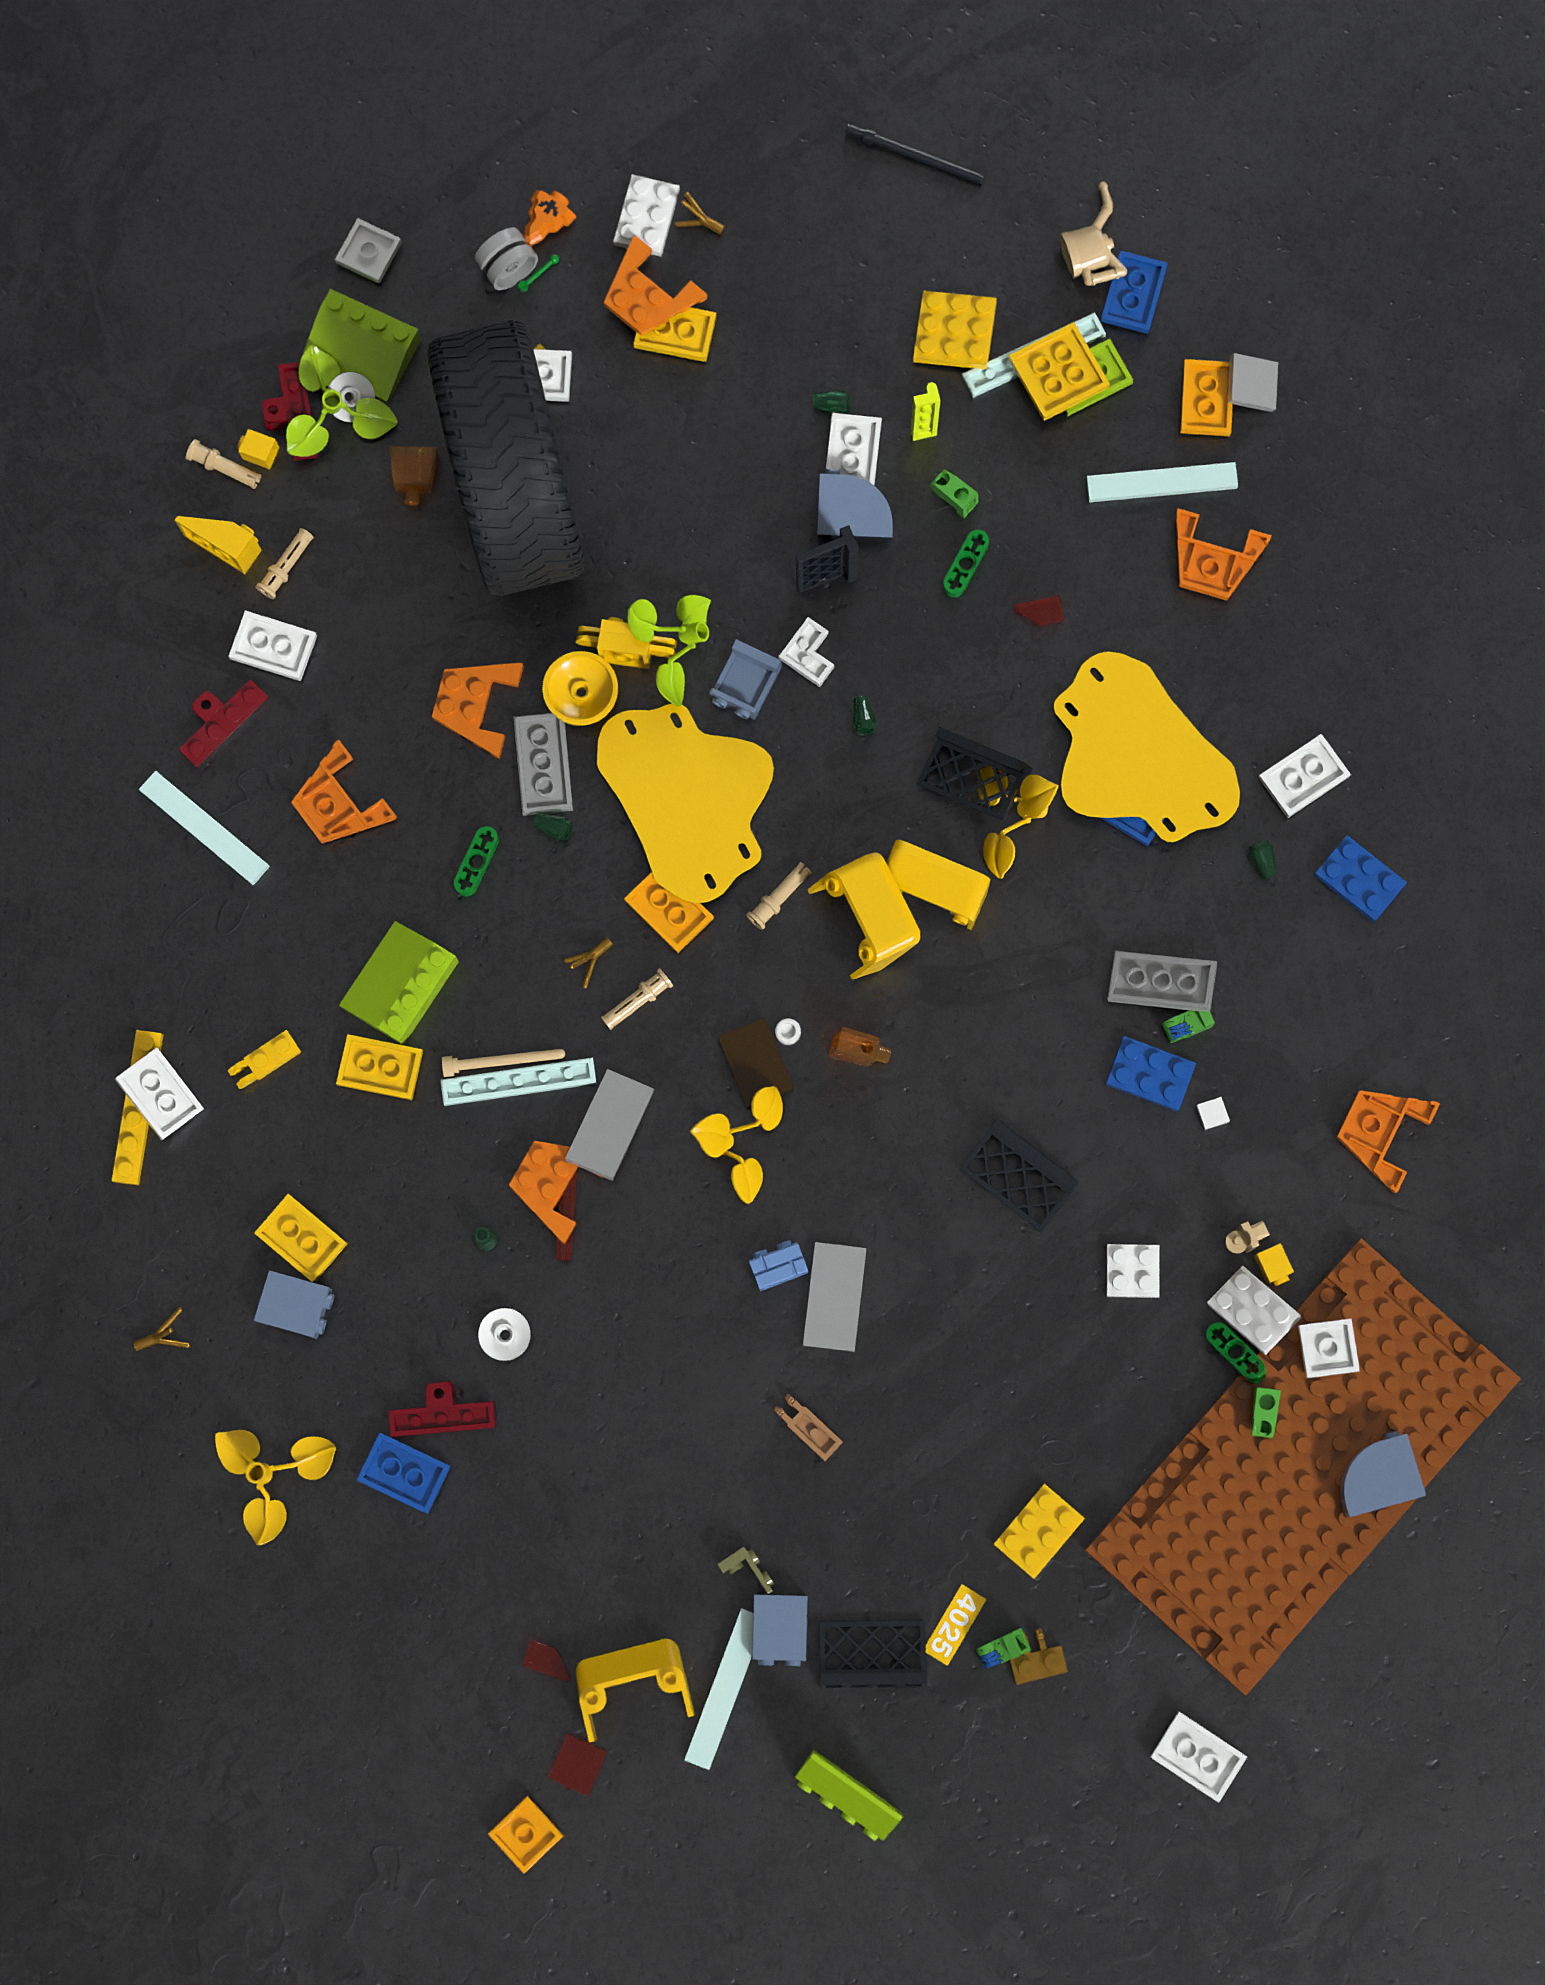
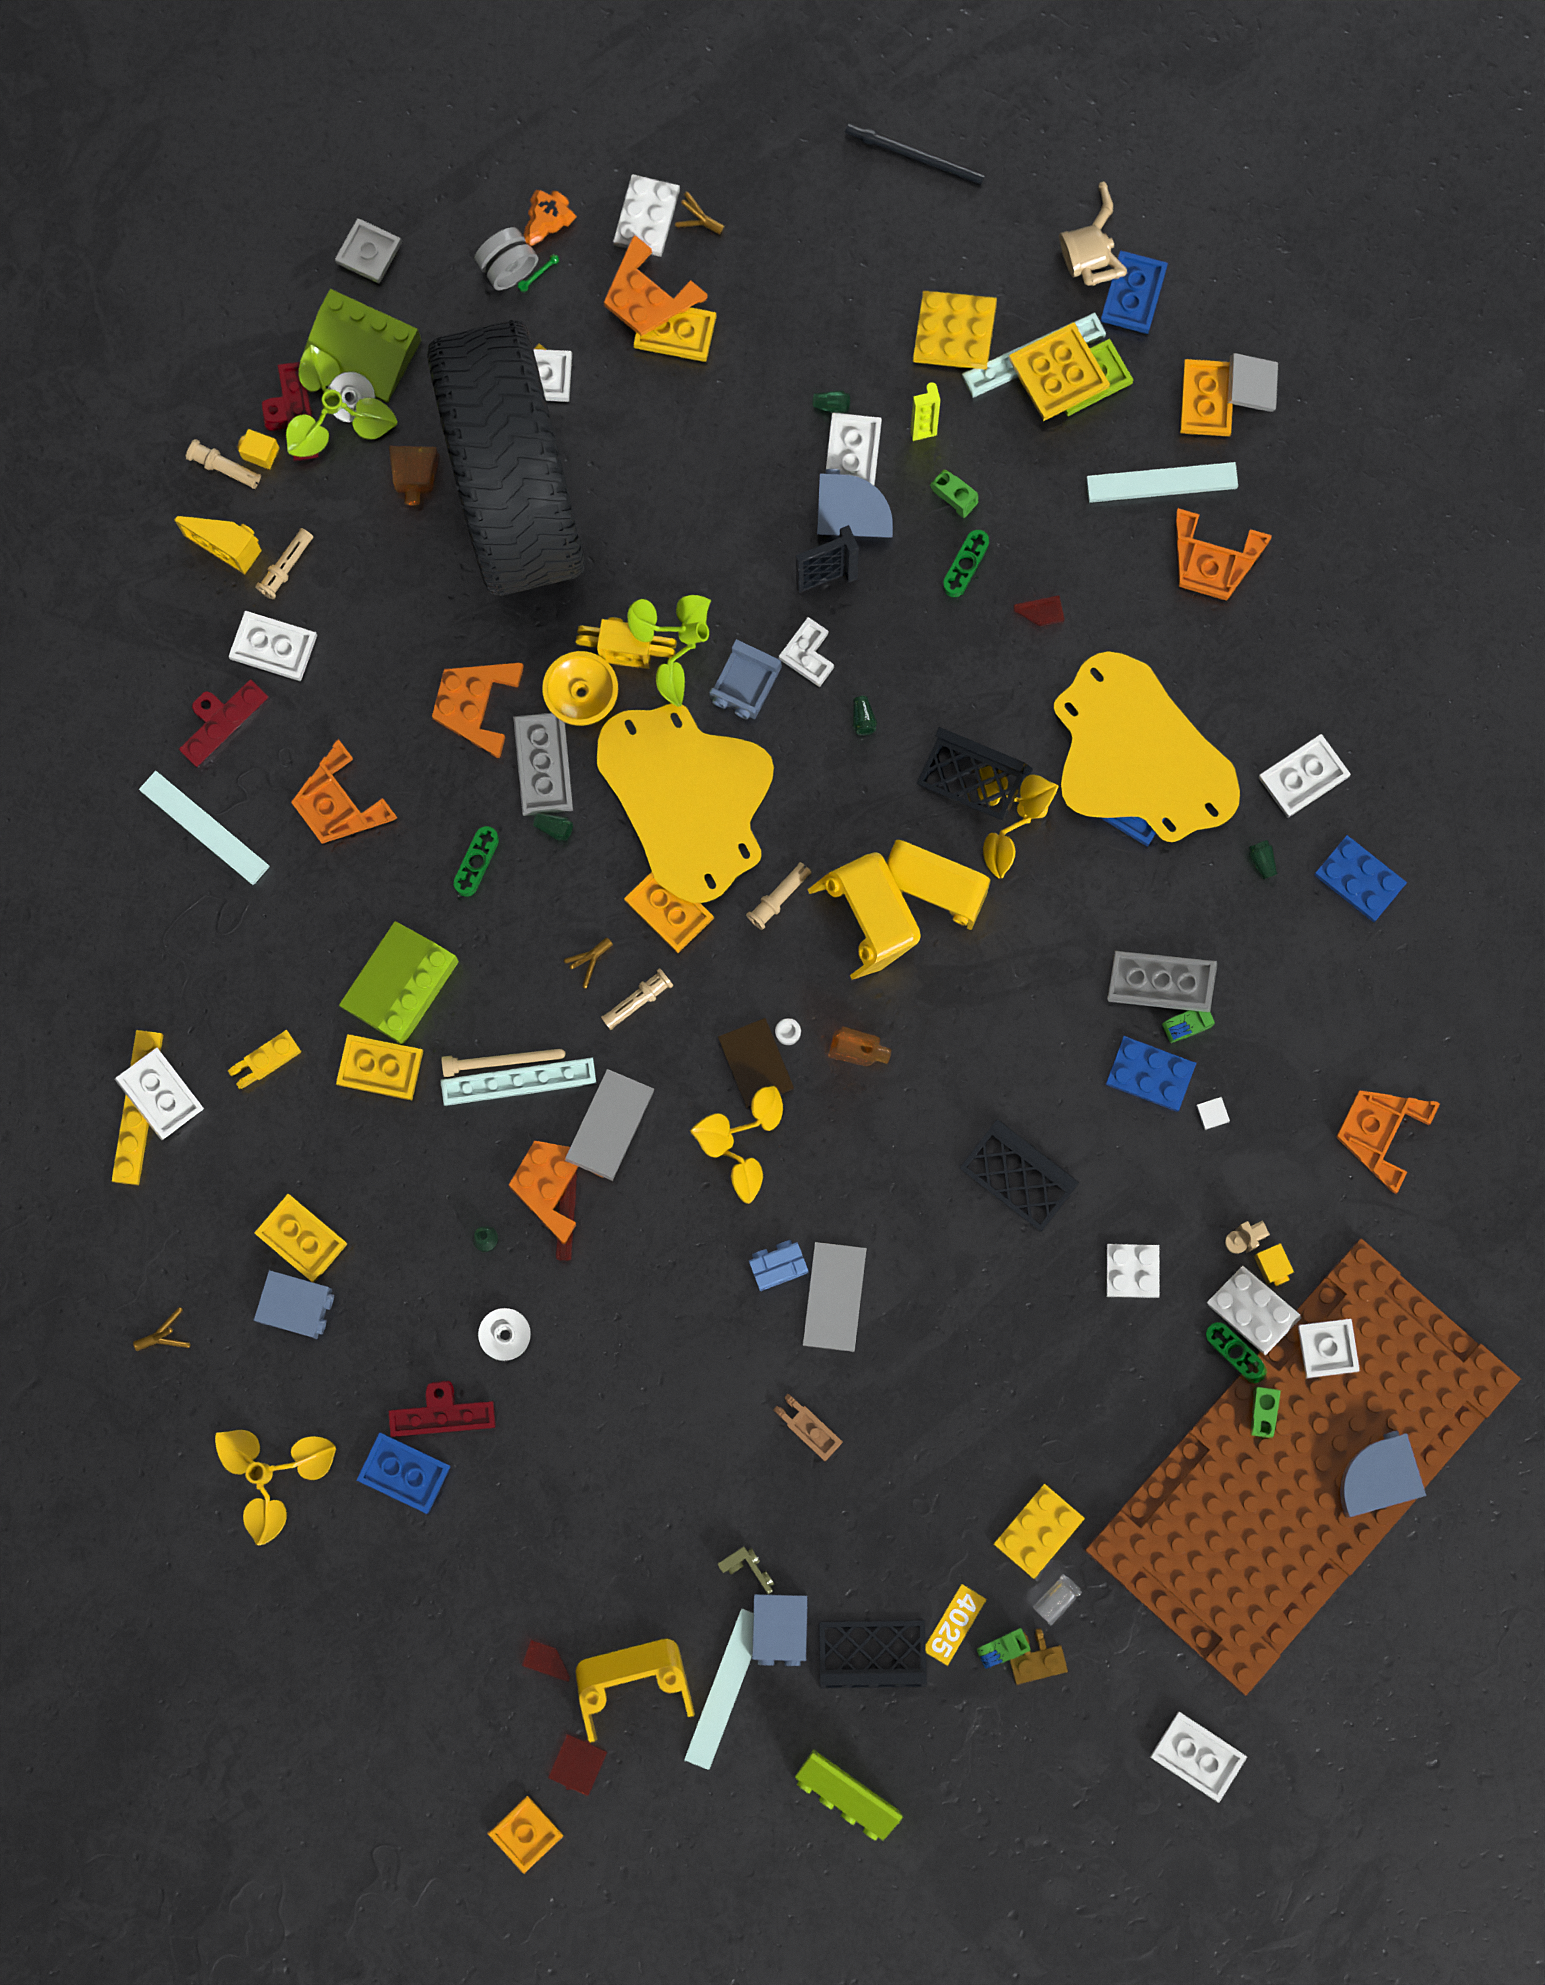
none -> clear piece [1032,1575,1082,1626]

